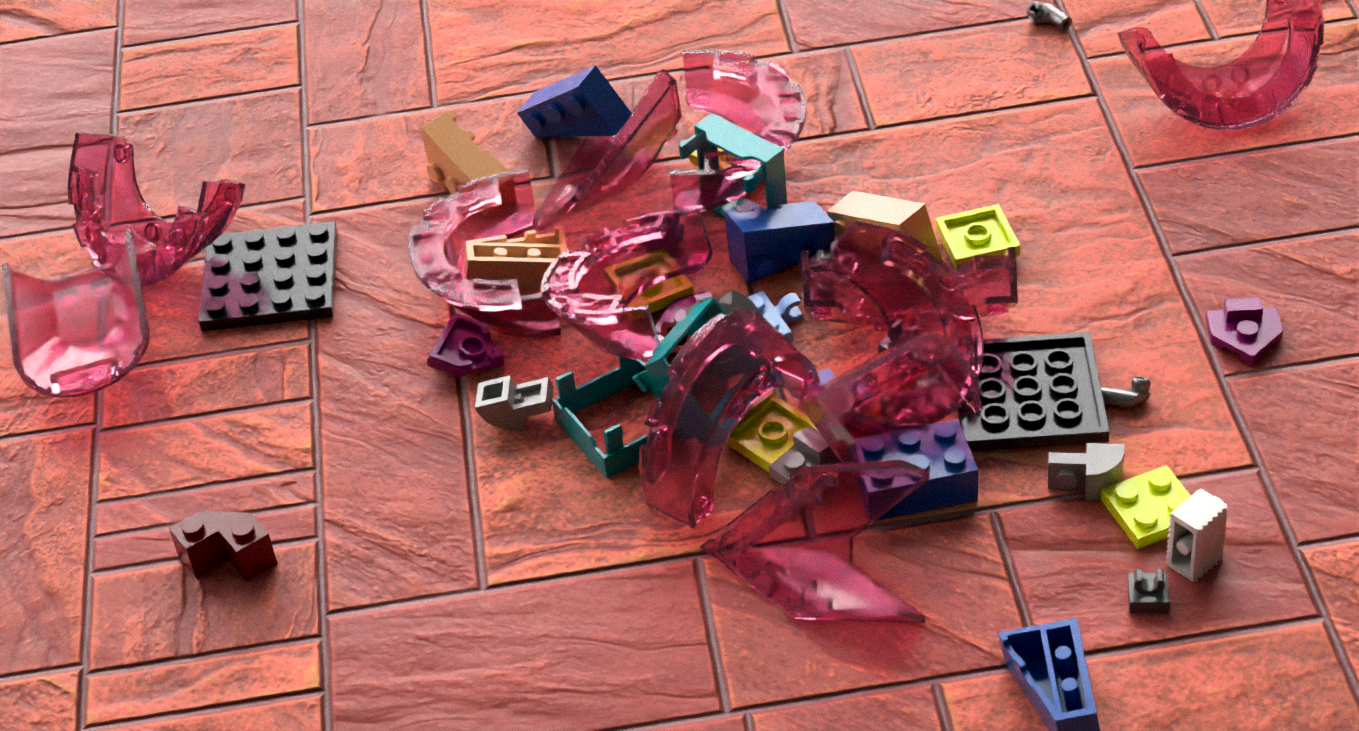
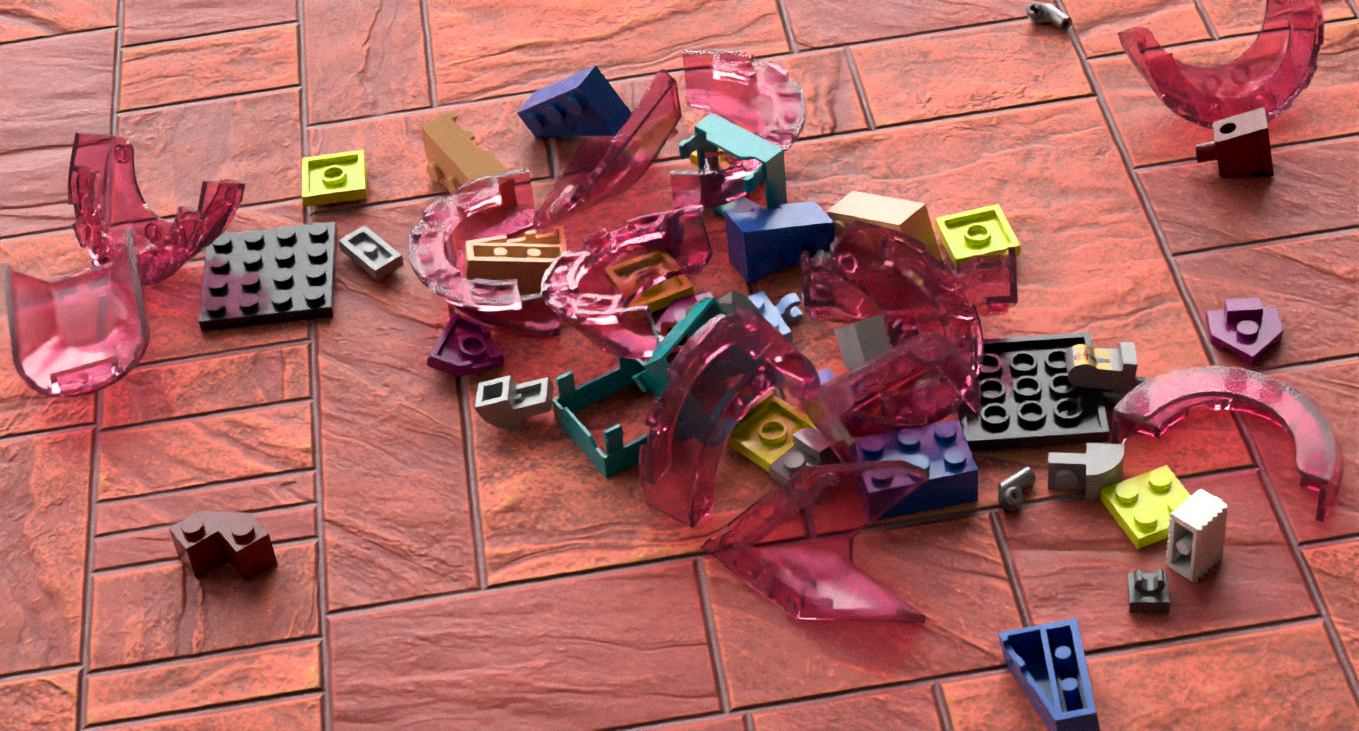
none -> neon yellow plate [302,150,367,207]
none -> light grey plate [338,225,404,280]
none -> white brick [834,315,895,371]
none -> flat silver arm [998,466,1036,511]
none -> light grey leg [1065,342,1138,391]
none -> clear pink windscreen [1111,366,1344,522]
none -> dark red torso [1195,108,1274,178]

